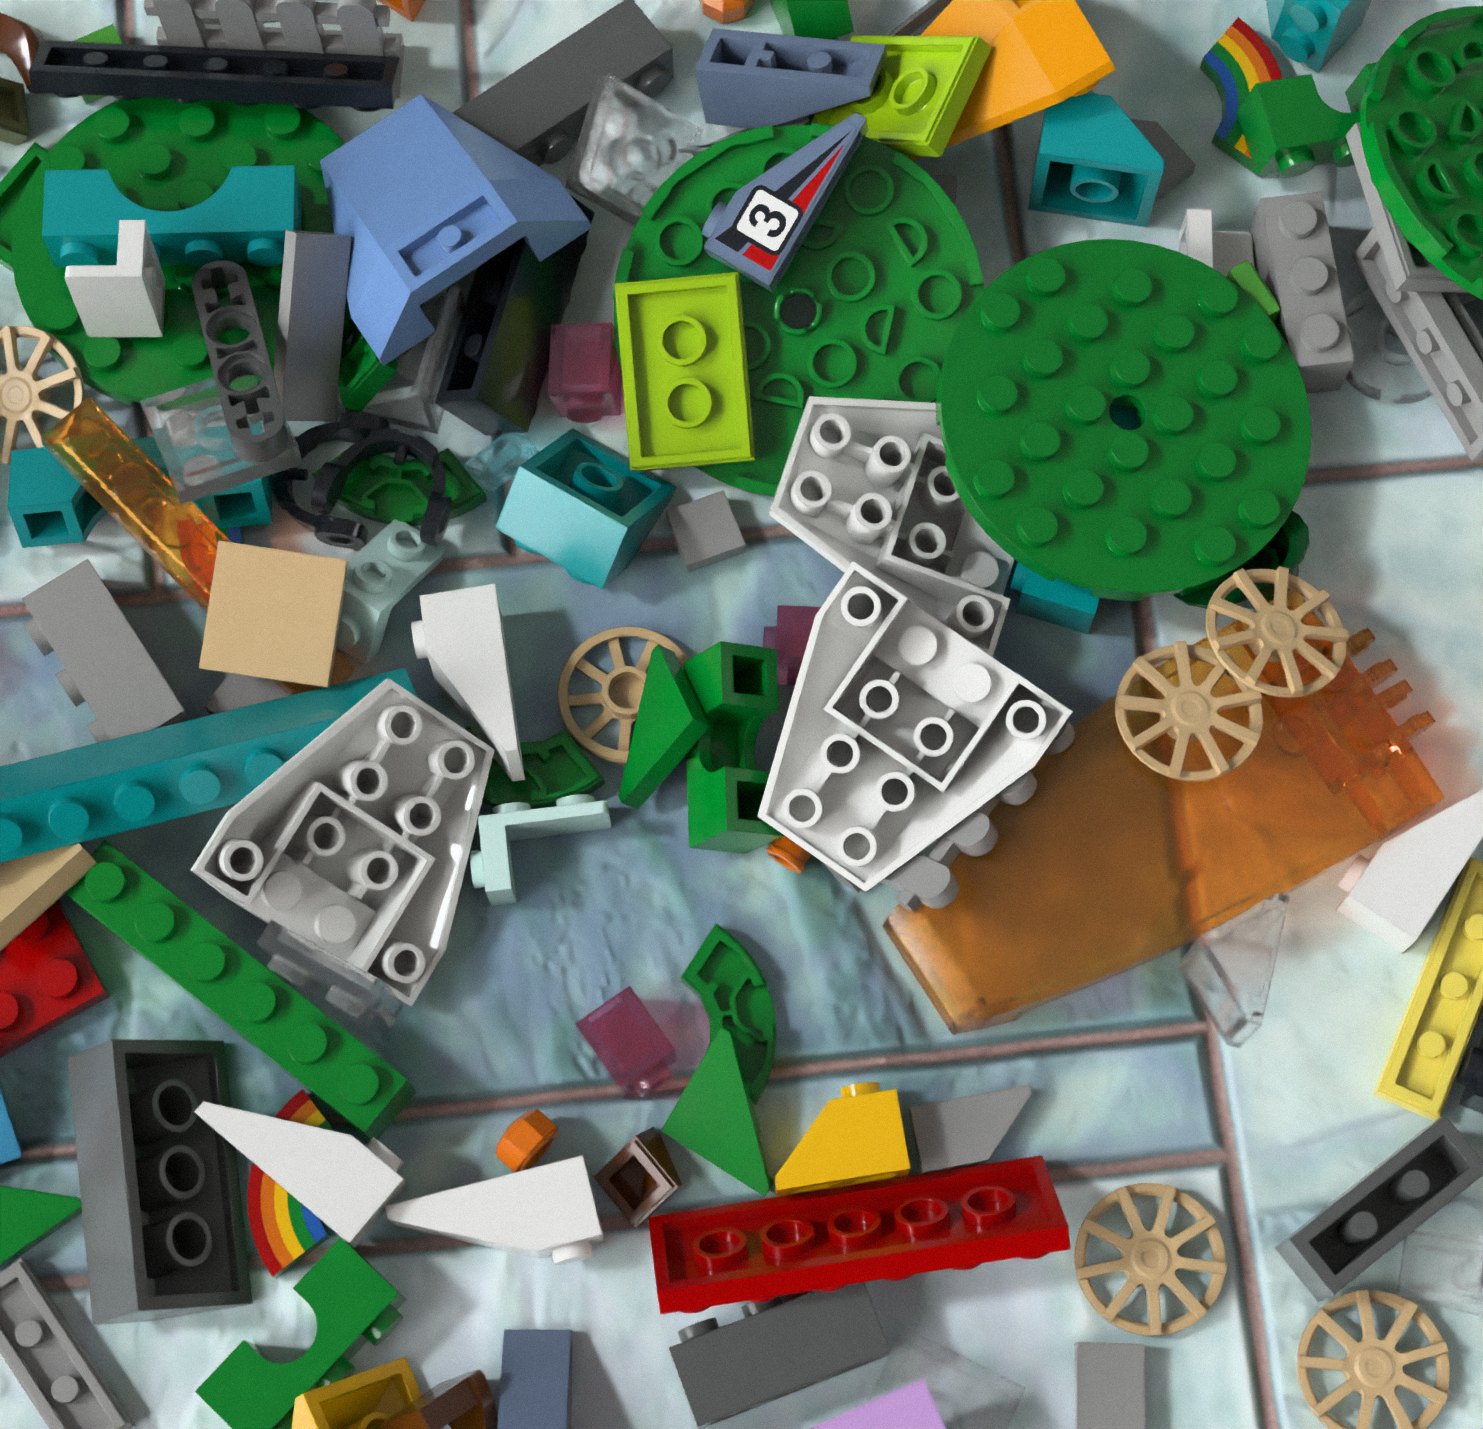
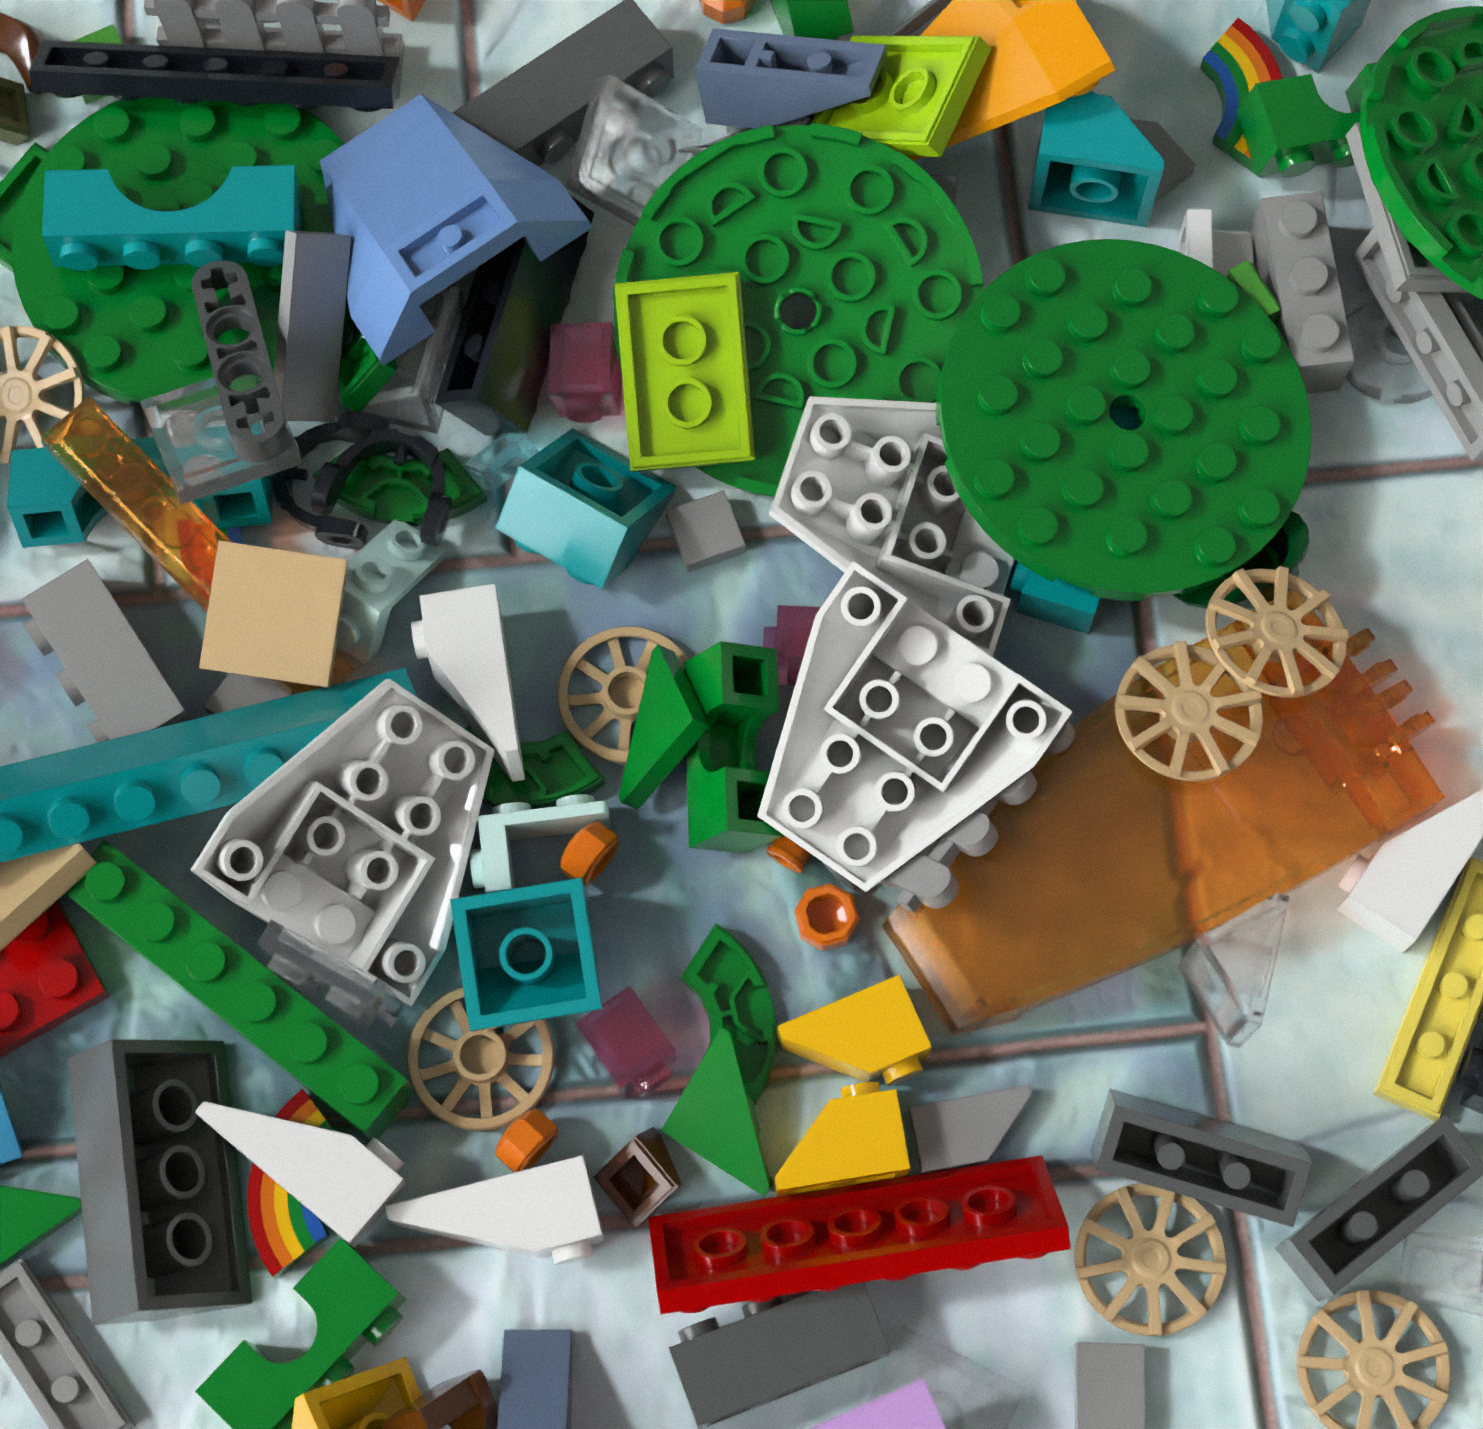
white panel [65,220,166,337] -> none
slope [702,112,868,293] -> none
none -> tan wheel [407,987,555,1132]
none -> teal slope [450,878,603,1032]
none -> orange tile [561,820,620,887]
none -> yellow slope [777,975,932,1086]
none -> orange tile [794,883,859,951]
none -> dark grey brick [1091,1088,1313,1227]

